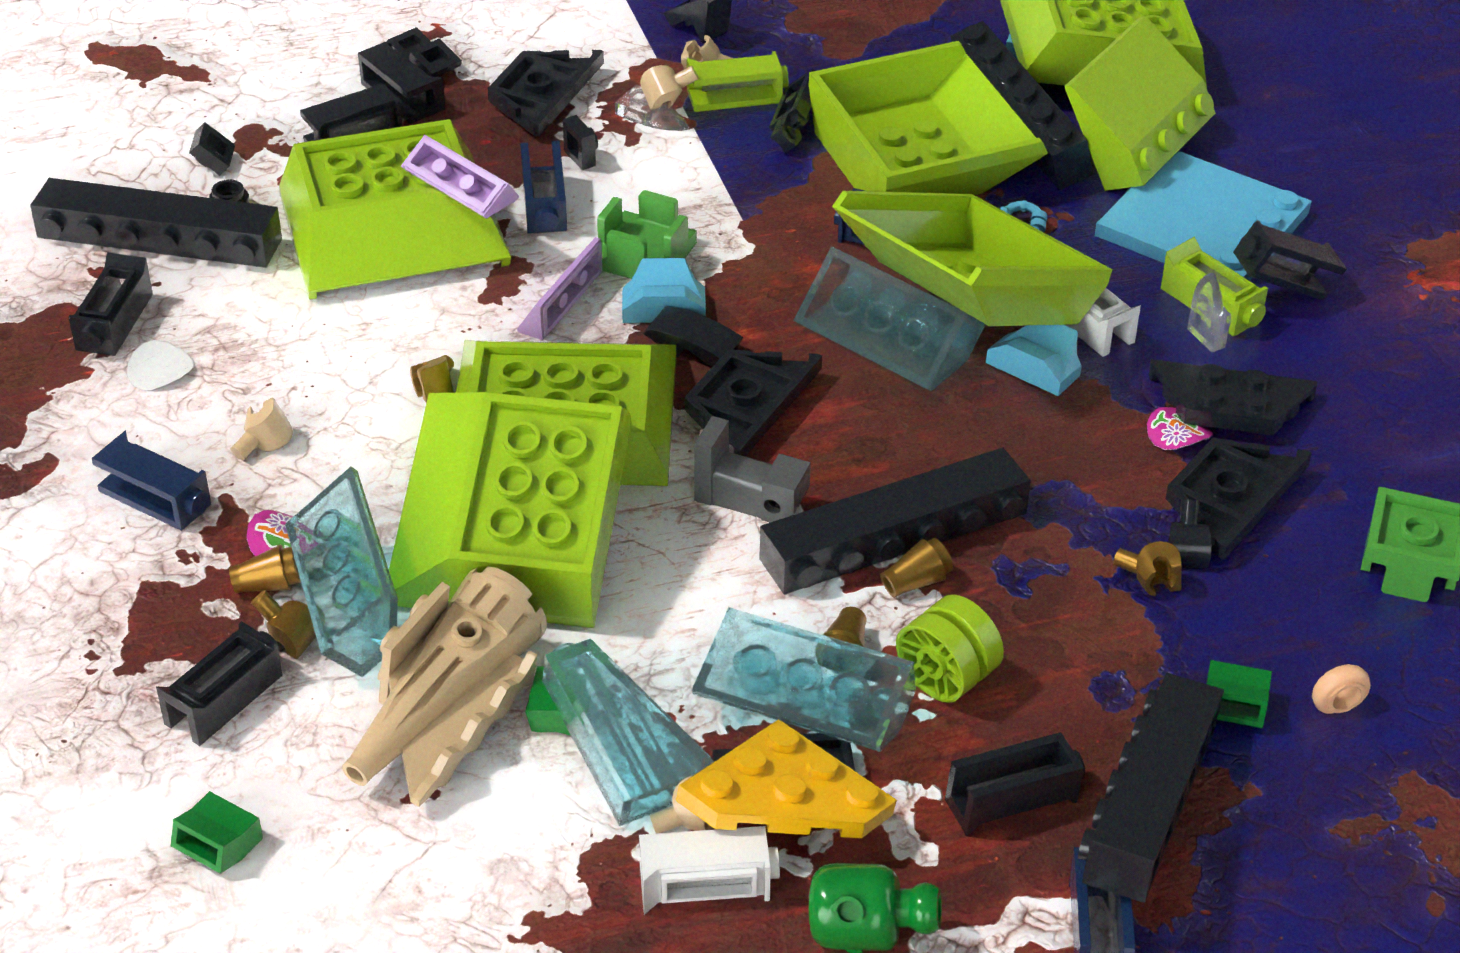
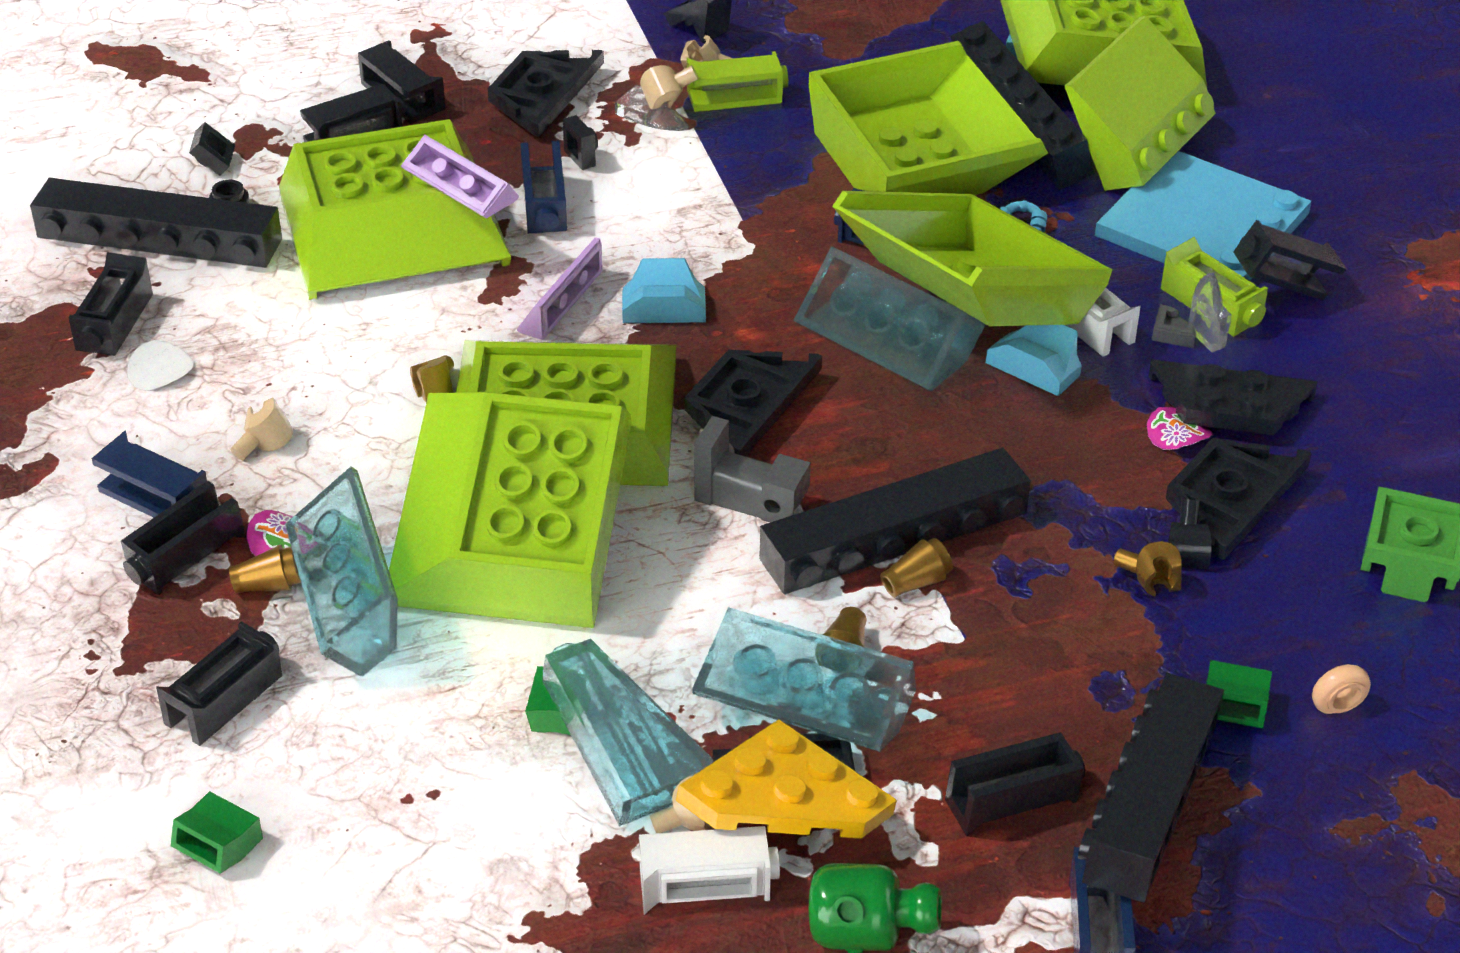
pearl gold piece [251,590,321,659] -> none
tan piece [342,567,547,807] -> none
black slope [387,27,462,77] -> none
bright green panel [597,190,697,279] -> none
black slope [644,306,743,367] -> none
black hinge [769,69,815,153] -> none
lime wheel [896,595,1004,703] -> none
none -> black window [120,481,246,595]
none -> dark grey tile [1152,304,1196,348]

